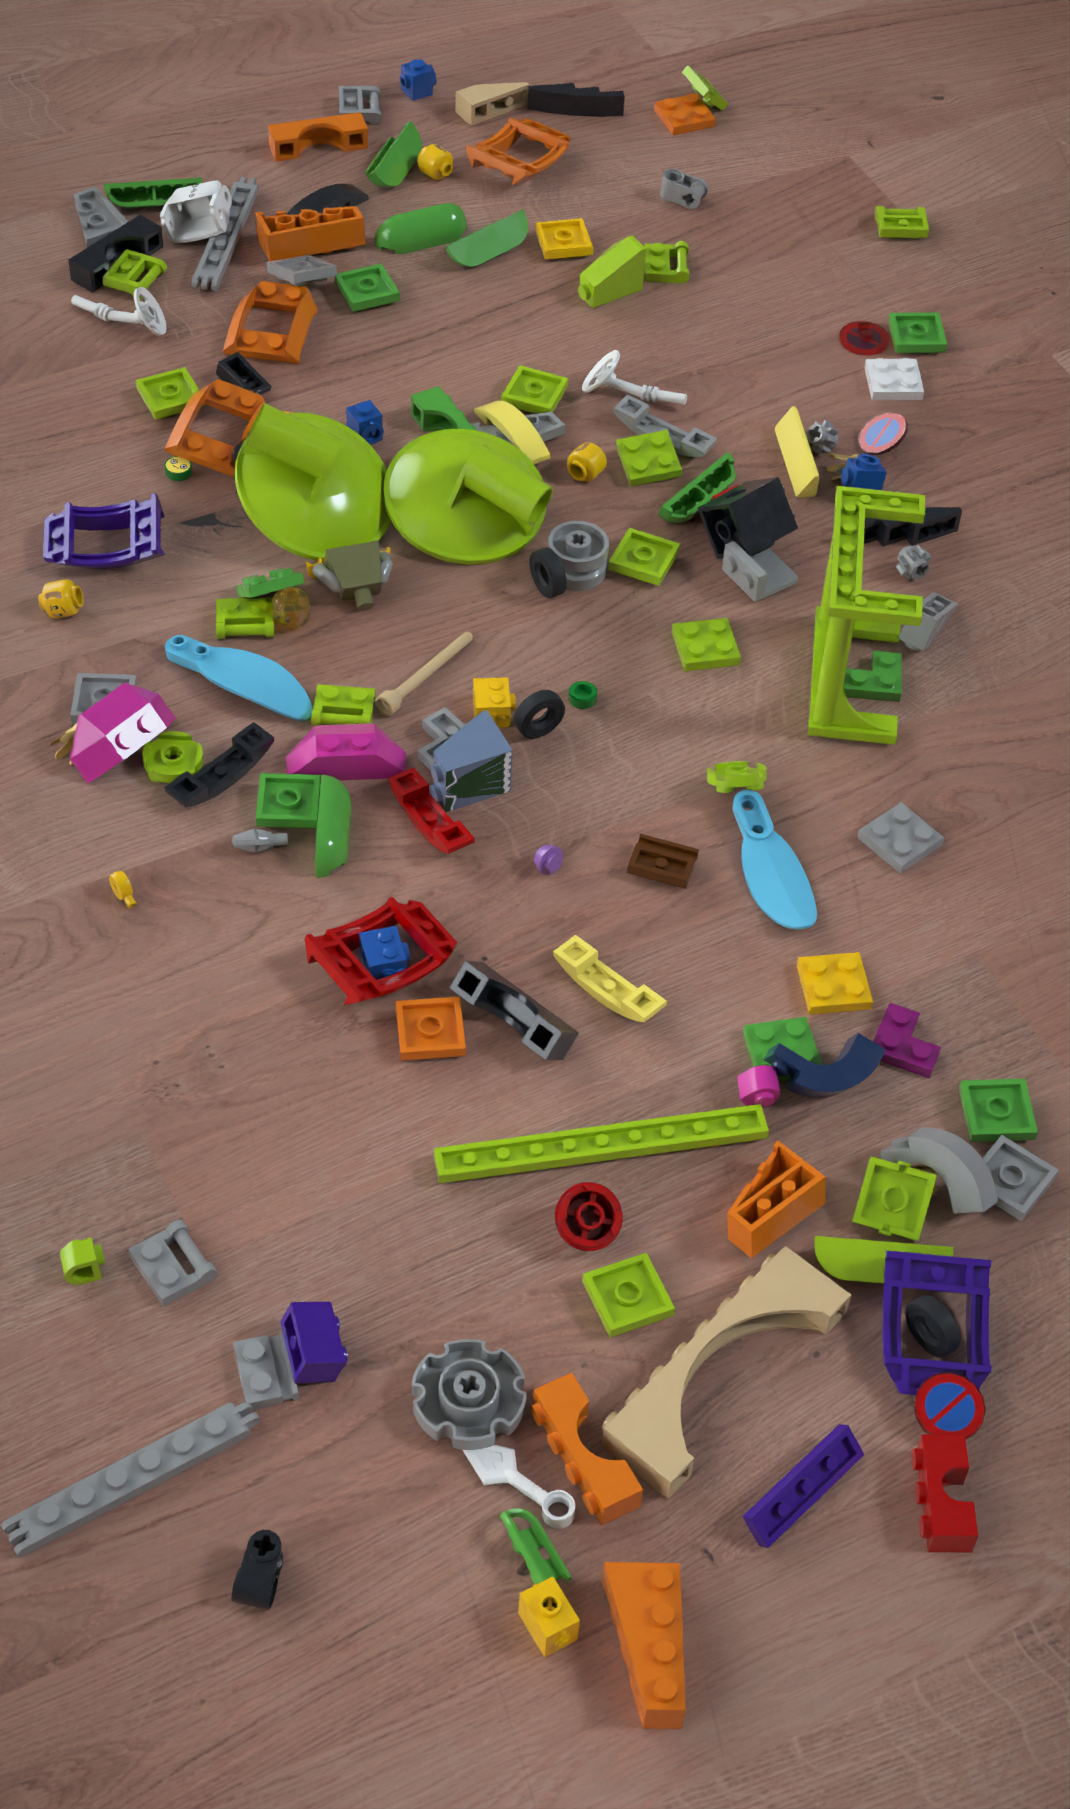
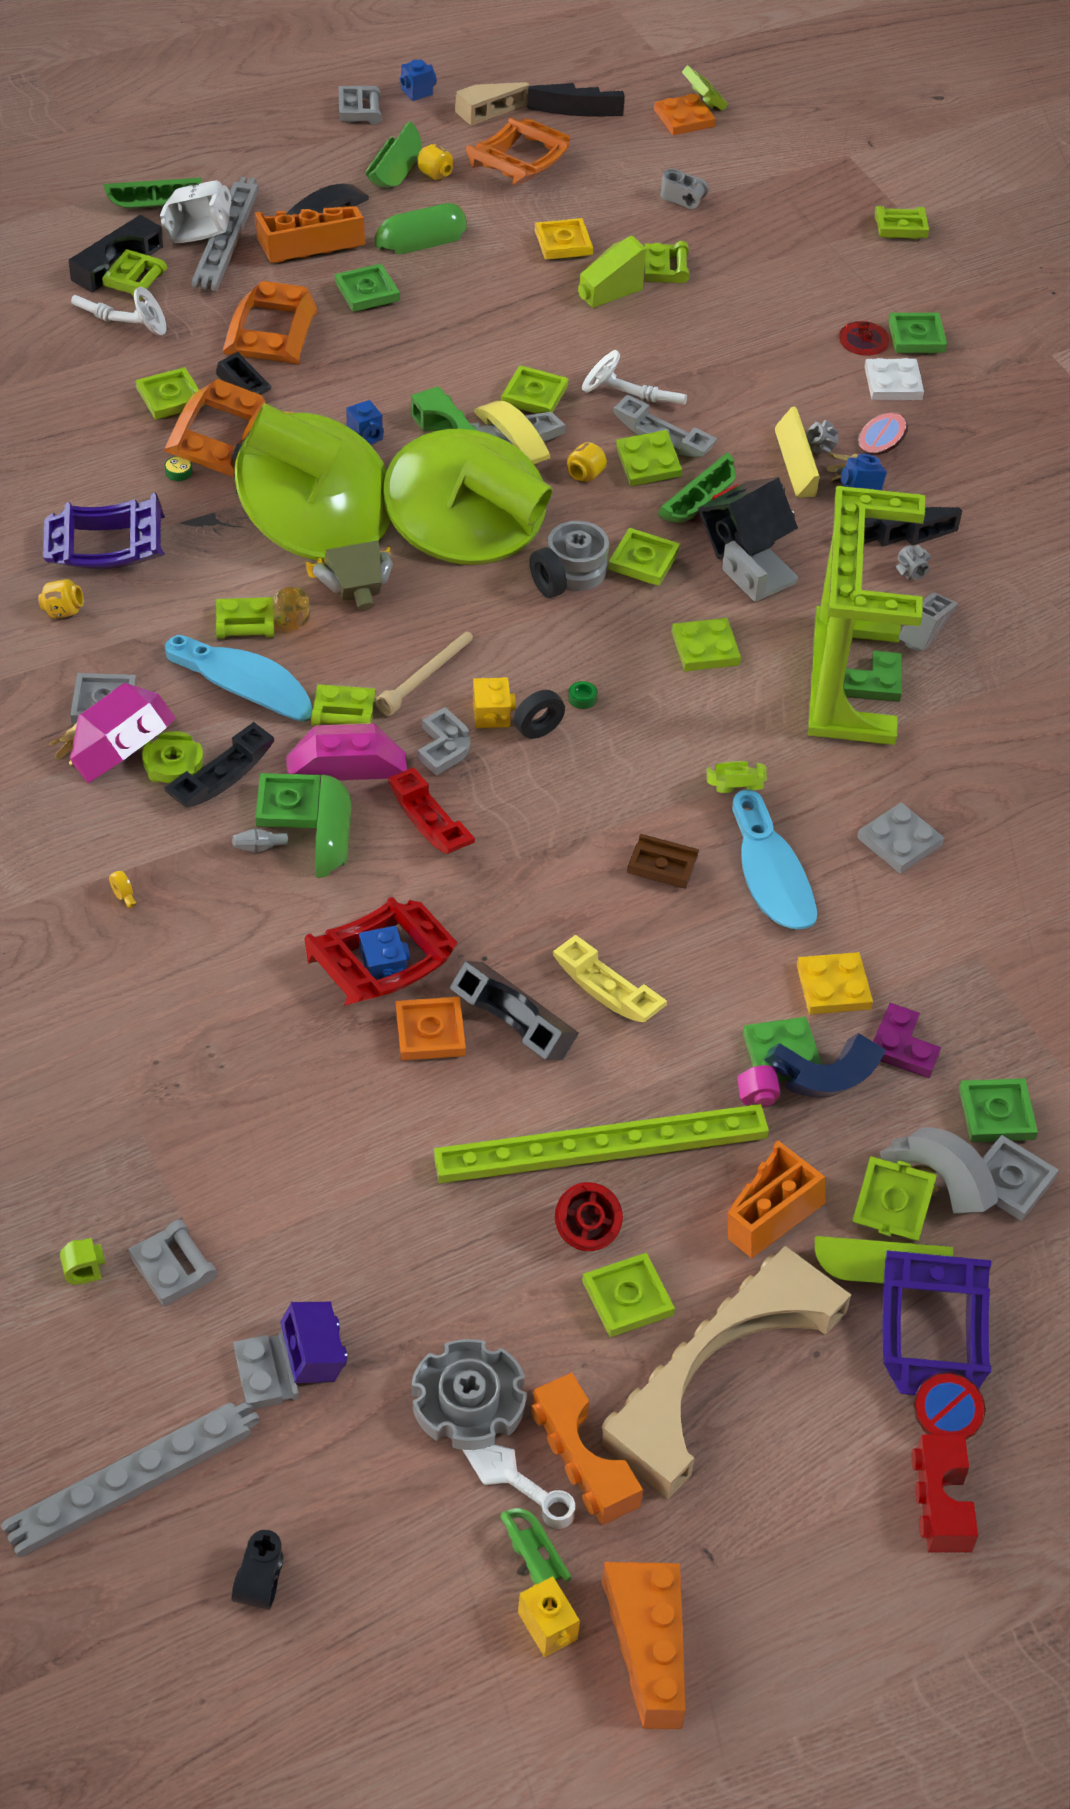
light grey wing [74,186,128,248] -> none
bright green plate [235,568,305,598] -> none
light grey plate [267,255,337,286] -> none
orange arch [268,112,368,162] -> none
sand blue slope [430,710,513,812] -> none
bright green brick [445,209,528,267] -> none
medium lavender plate [534,845,563,875] -> none
dark purple plate [742,1424,865,1548] -> none
black tyre [905,1295,961,1358] -> none

